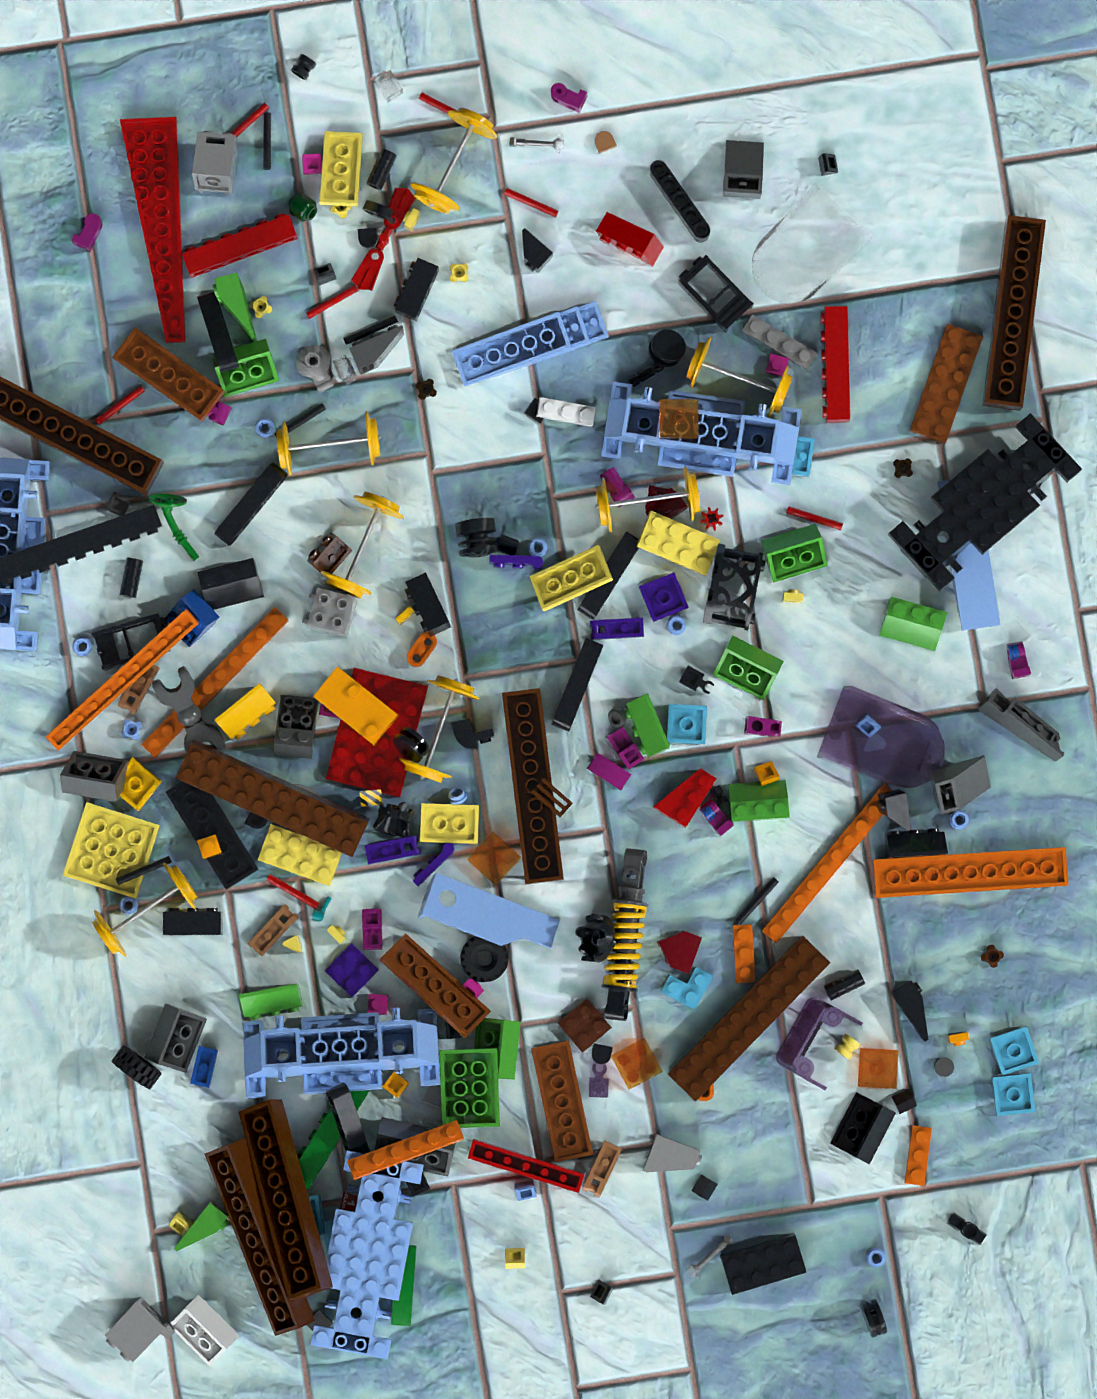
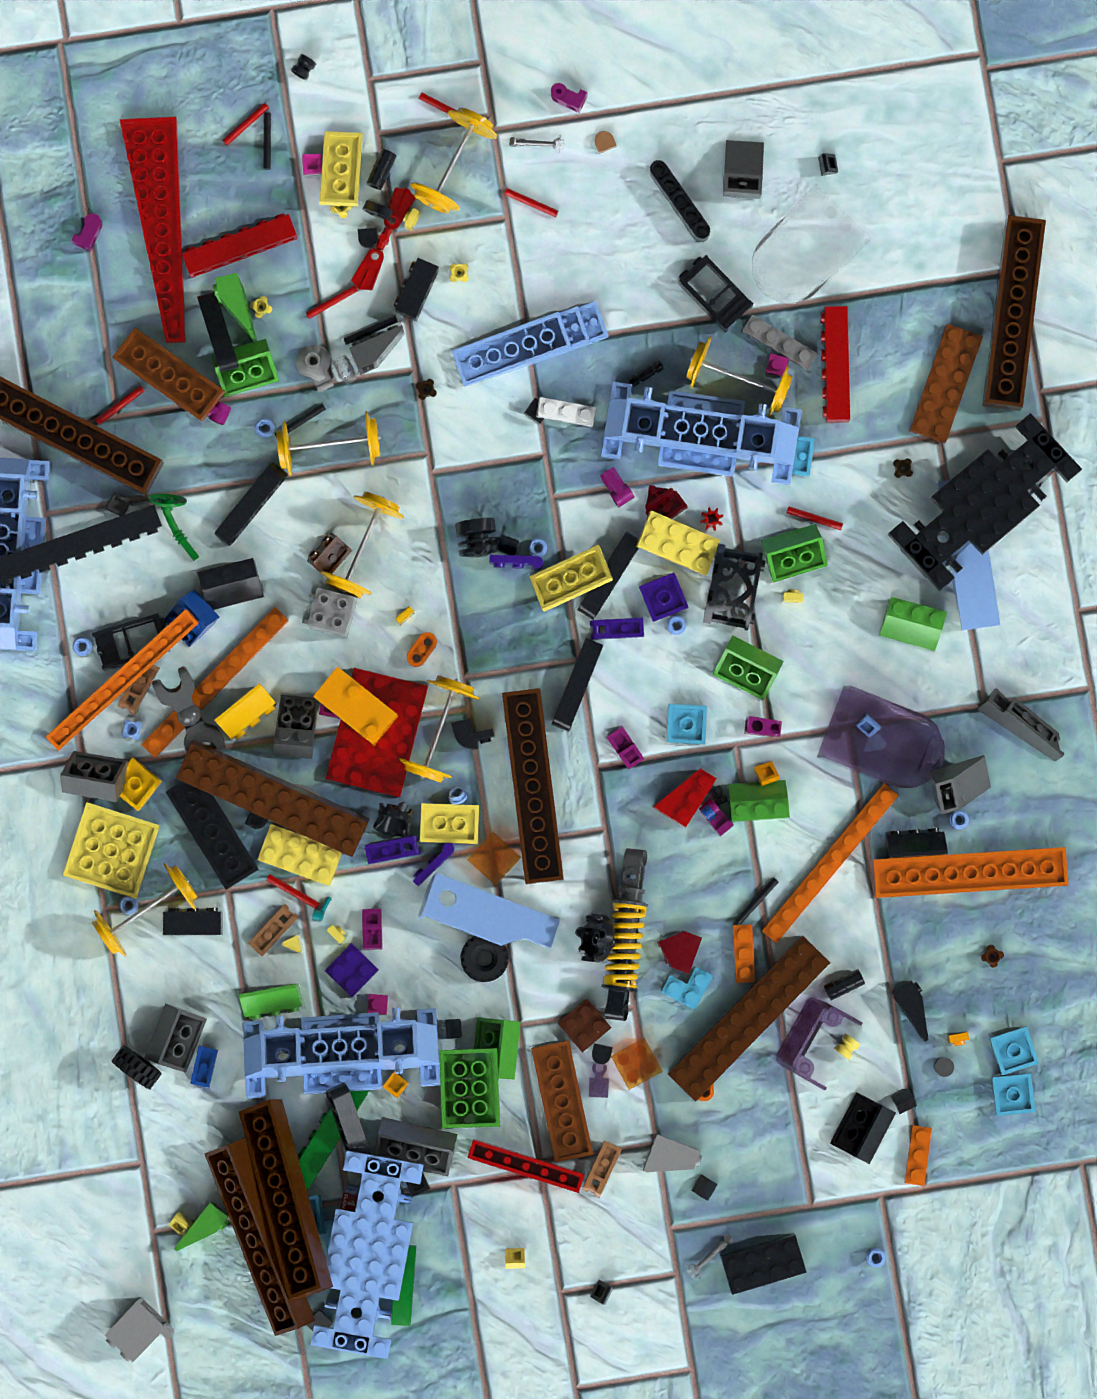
black piece [116,856,172,885] -> none
black axle [119,557,143,598] -> none
white slope [169,1295,239,1366] -> none
light grey container [192,131,238,196] -> none
light orange plate [197,835,222,859] -> none
dark green head [289,193,317,222] -> none
black slope [313,263,337,286] -> none
orange plate [347,1120,464,1180] -> none
sticker [360,789,382,807] -> none
clear brick [375,70,403,103] -> none
dark orange plate [380,934,491,1038] -> none
black head [393,727,430,763] -> none
black brick [404,572,451,637] -> none
dark pink plate [463,978,484,998] -> none
medium blue slope [514,1180,537,1201] -> none
black slope [522,228,553,273] -> none
reddish brown tile [531,778,573,818] -> none
magenta slope [586,752,631,790] -> none
yellow axle [595,466,701,533] -> none
red wedge [596,212,664,266] -> none
dark grey tile [608,708,627,728] -> none
bright green slope [624,693,670,758] -> none
black head [648,329,686,367] -> none
clear orange plate [659,399,698,439] -> none
black plate [679,665,714,694] -> none
clear orange plate [857,1048,899,1089] -> none
black head [860,1299,887,1338] -> none
slope [877,789,911,831] -> none
black bar [947,1213,987,1245] -> none
magenta leg [1006,641,1031,679] -> none

